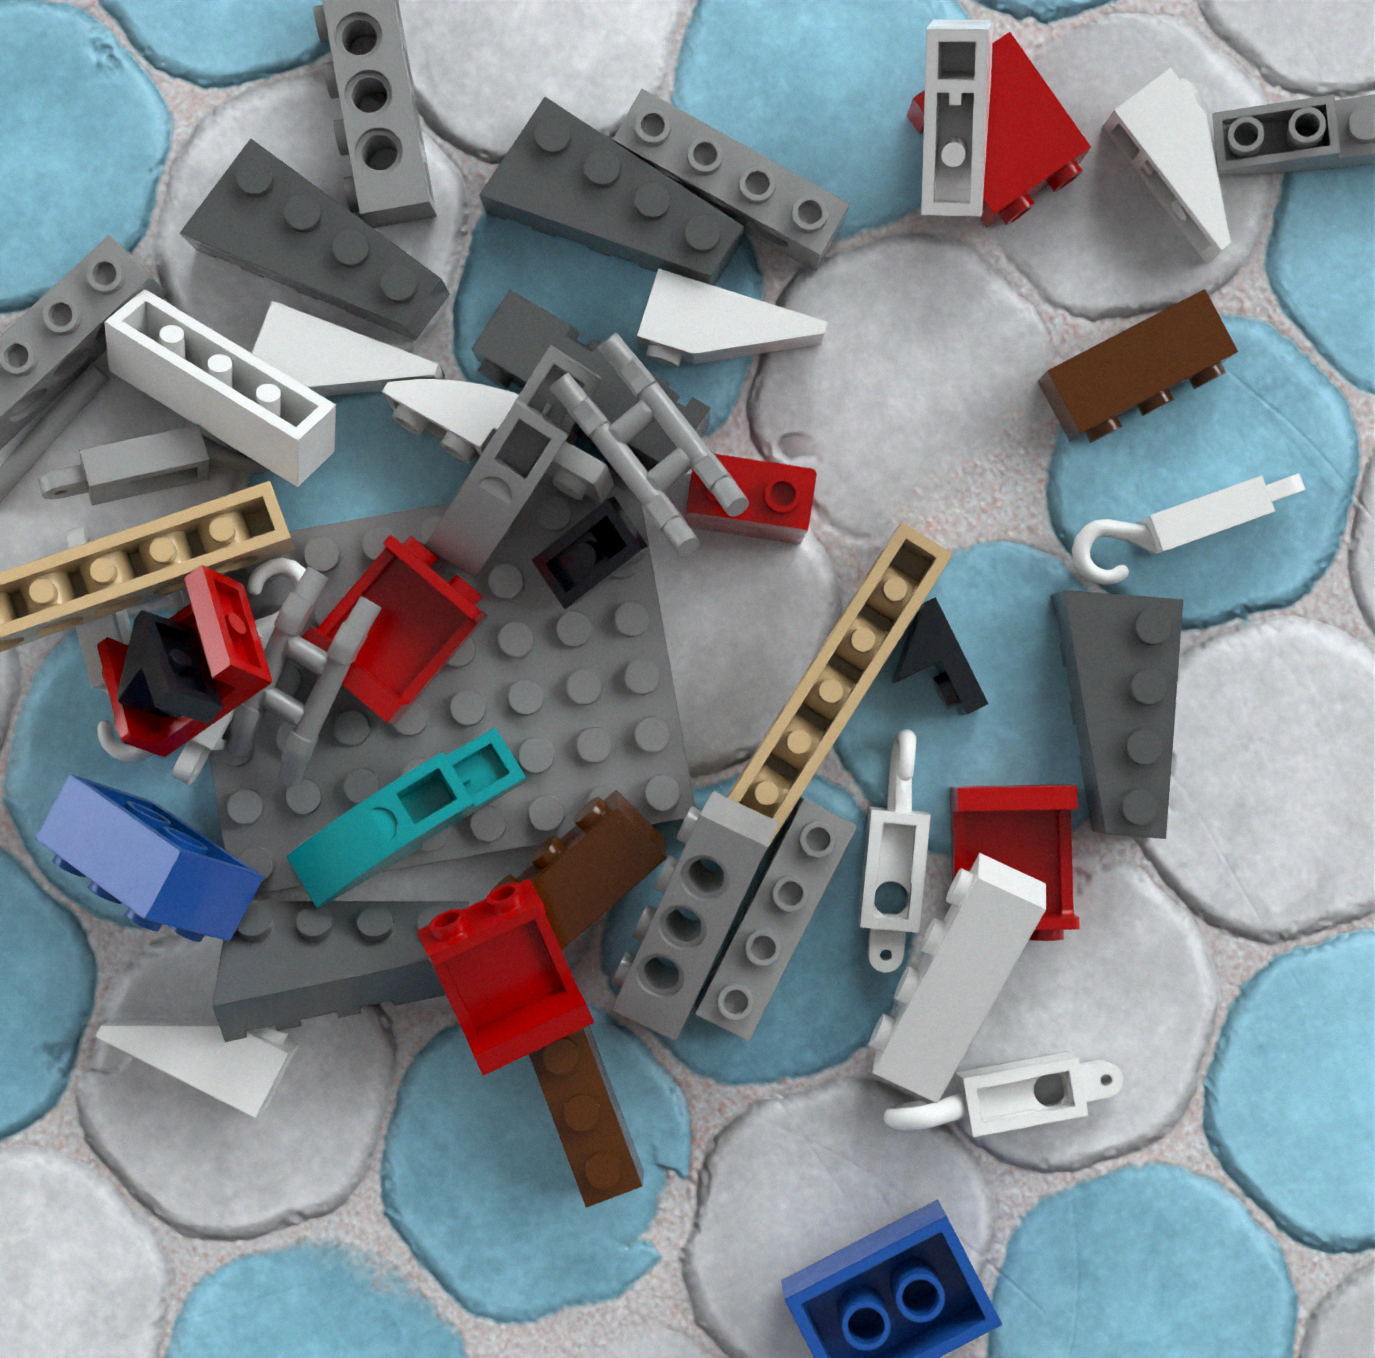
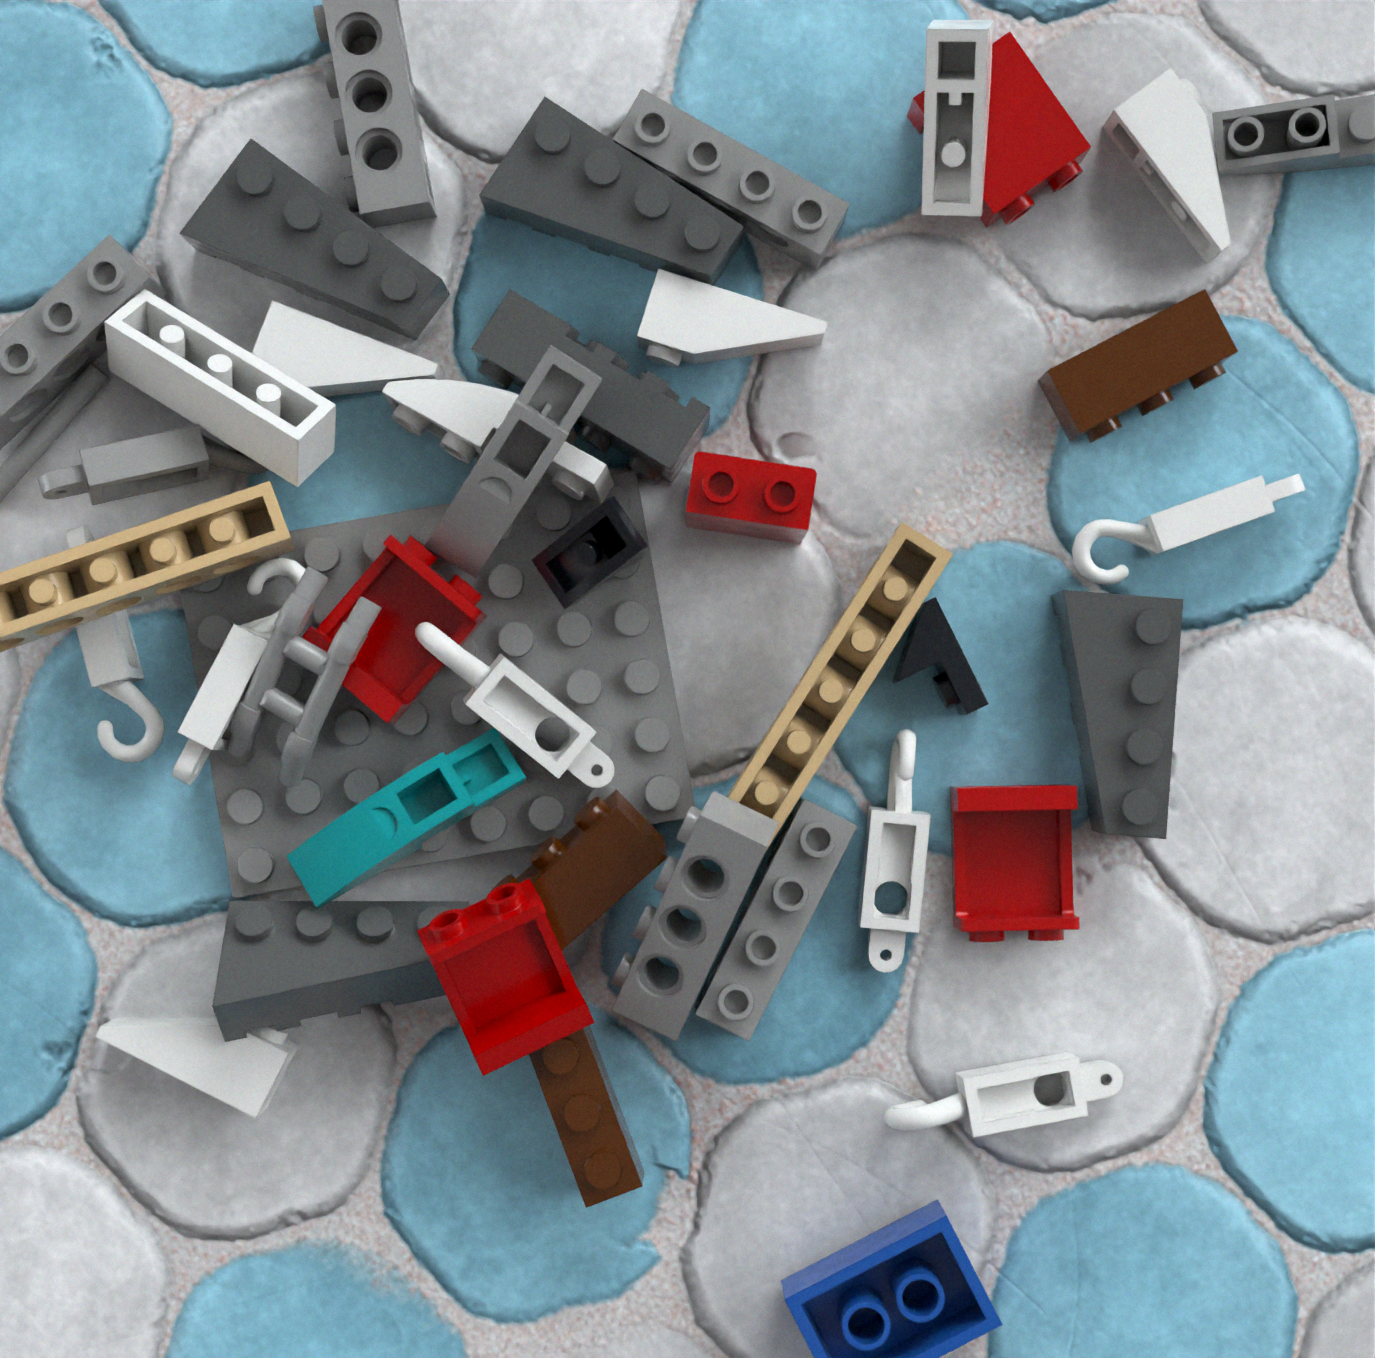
blue brick [35,774,264,942] -> none
red panel [97,565,273,757] -> none
black slope [117,610,223,724] -> none
light grey piece [549,332,749,557] -> none
white brick [869,853,1046,1103] -> none
none -> white piece [415,622,615,788]

